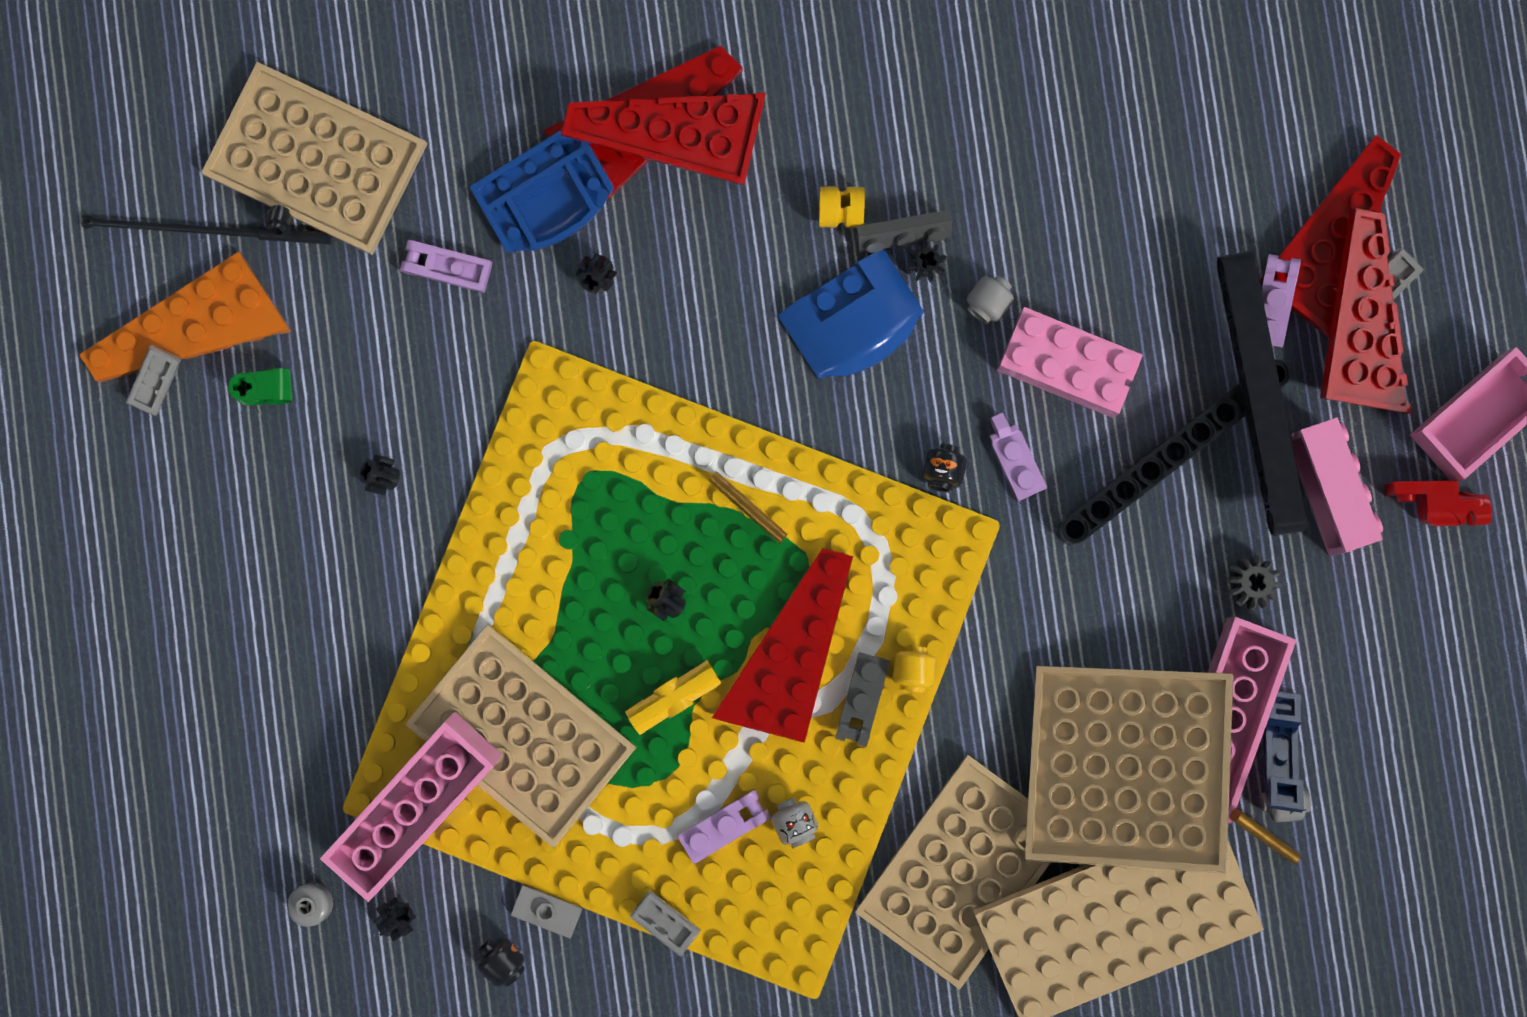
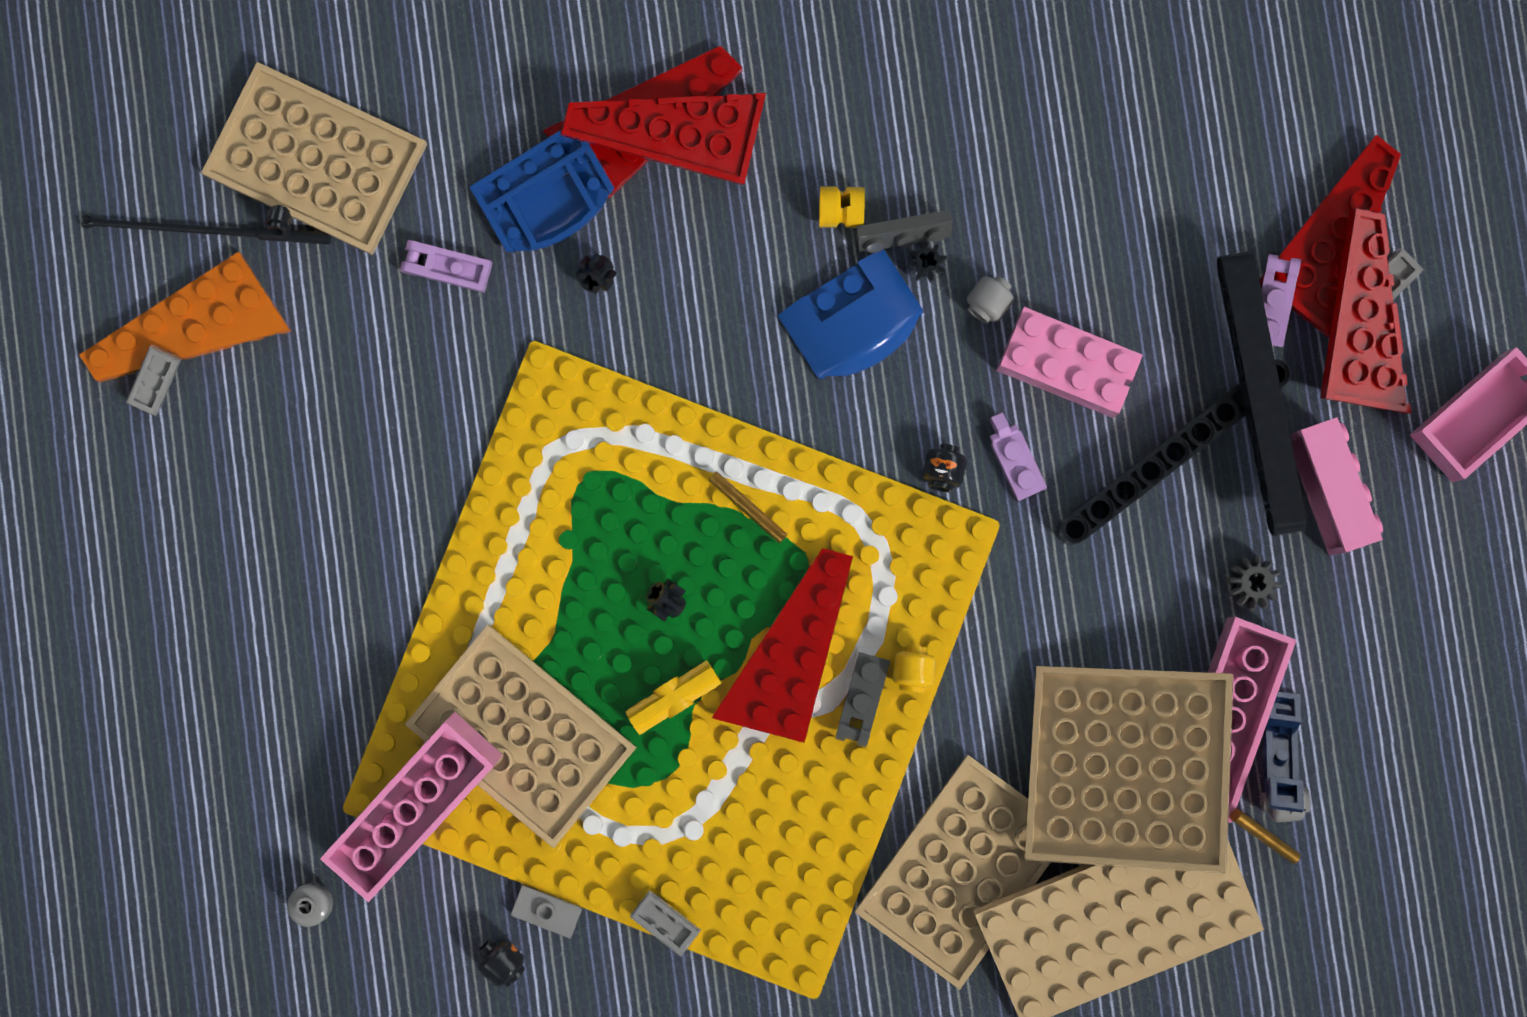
green piece [228,368,293,406] -> none
black gear [360,455,400,495] -> none
black gear [373,897,416,941] -> none
lavender plate [677,789,771,864] -> none
light grey head [771,797,819,848] -> none
red plate [1385,480,1492,527] -> none

